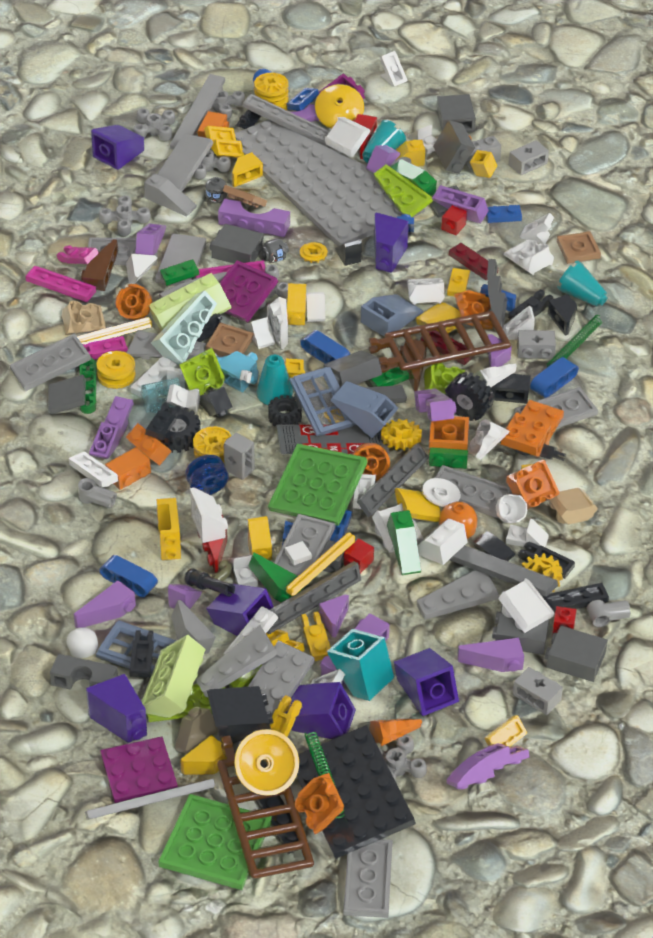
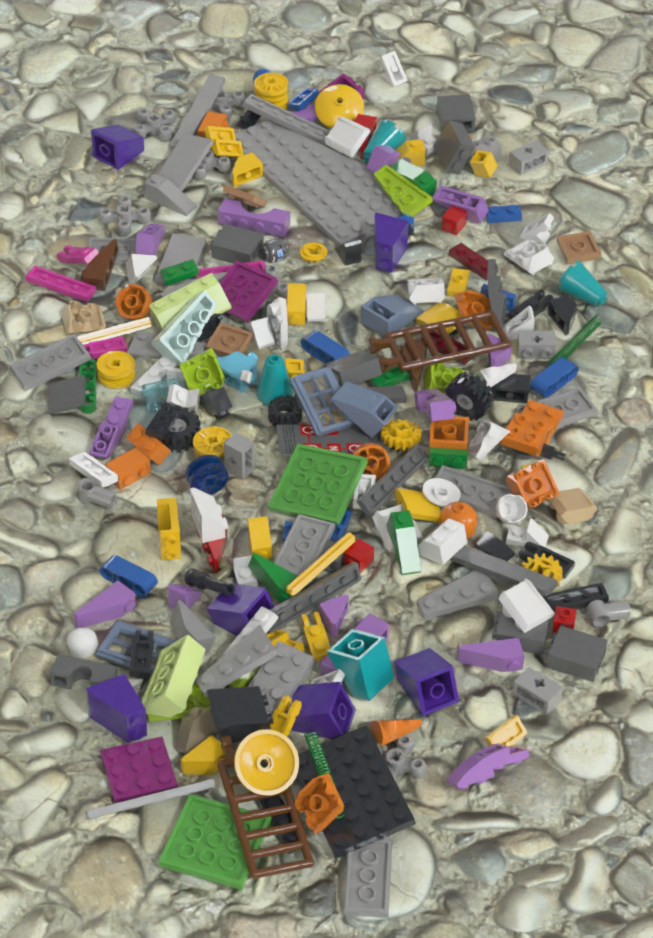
dark grey head [205,177,228,203] -> none
white tile [285,541,312,565] -> none

